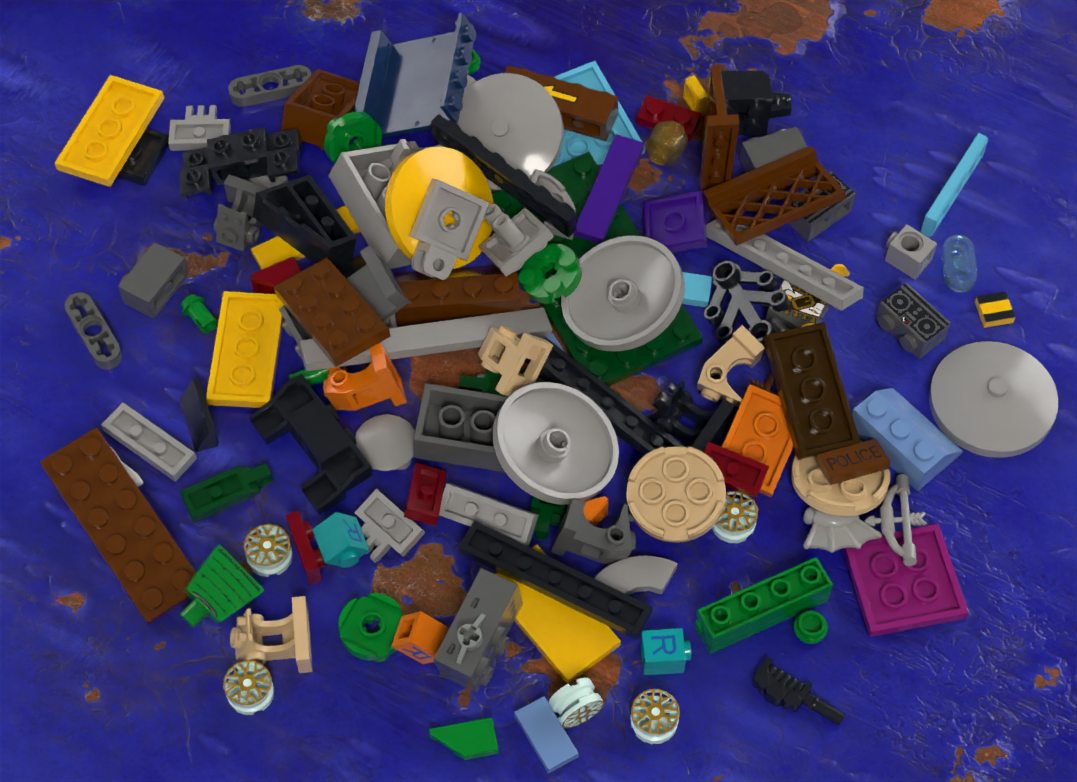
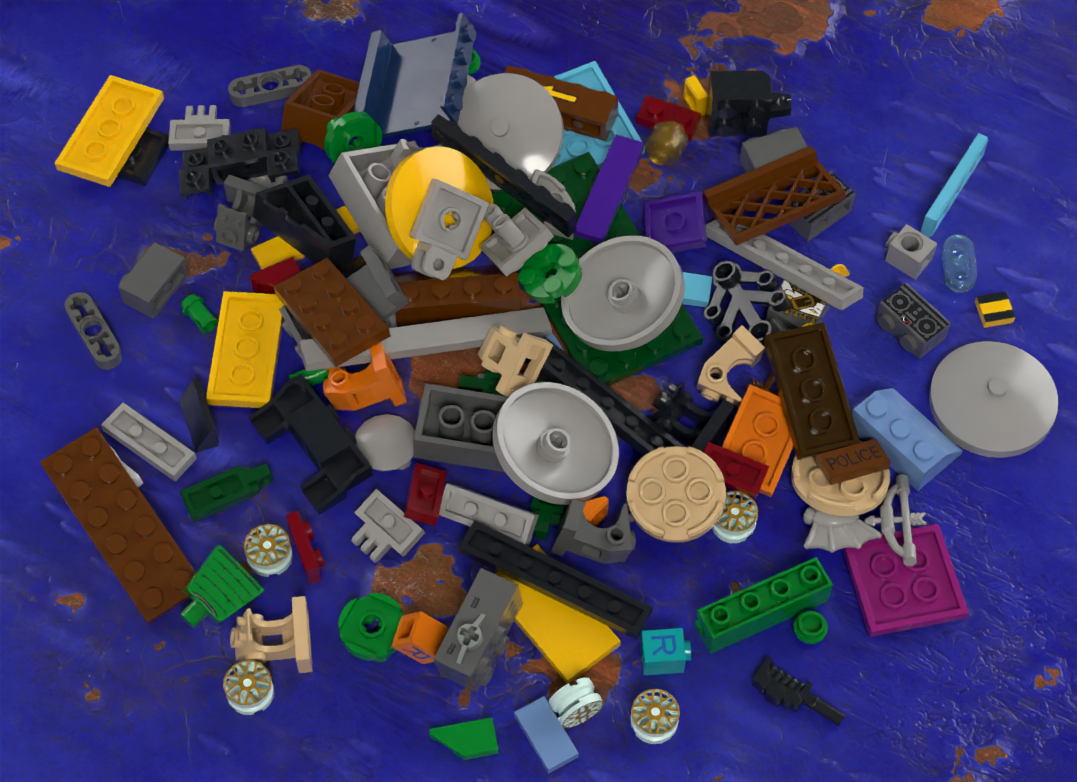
teal brick [312,512,370,568] -> none
light grey tile [594,556,678,595] -> none
reddish brown fence [698,66,740,192] -> none

